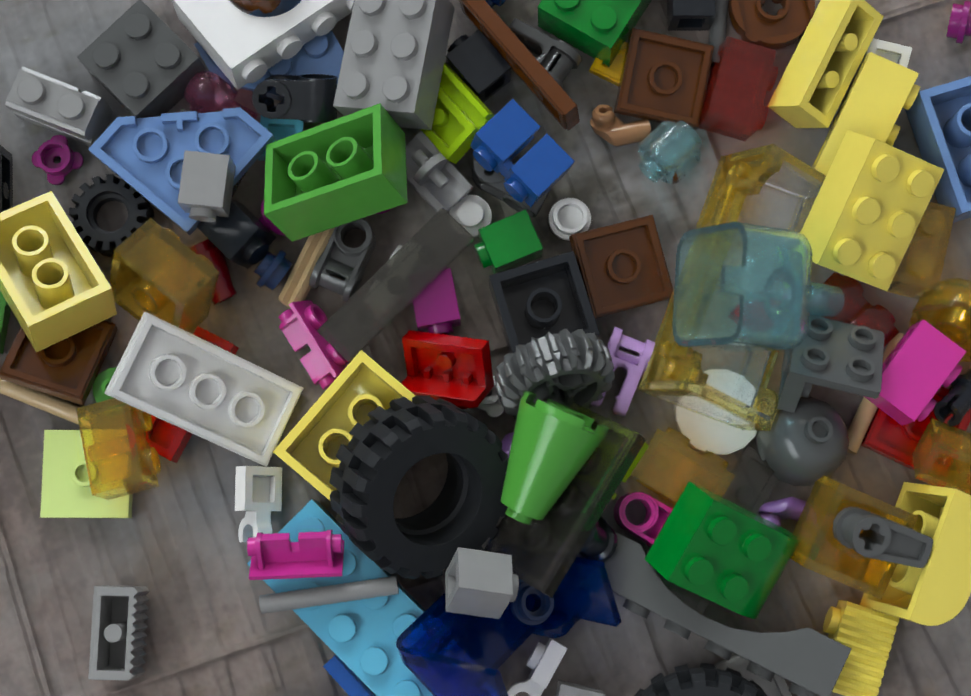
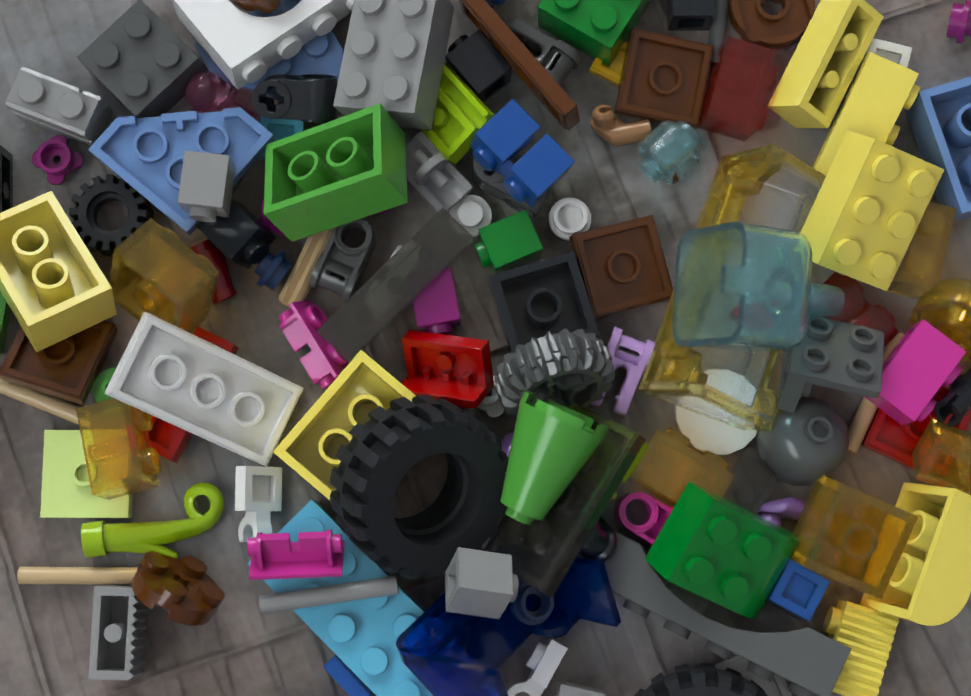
dark grey piece [832,507,933,568] -> none
none -> tan bar [17,567,138,585]
none -> lime plant [81,482,224,559]
none -> reddish brown plate [131,551,225,626]
none -> blue panel [766,559,830,622]

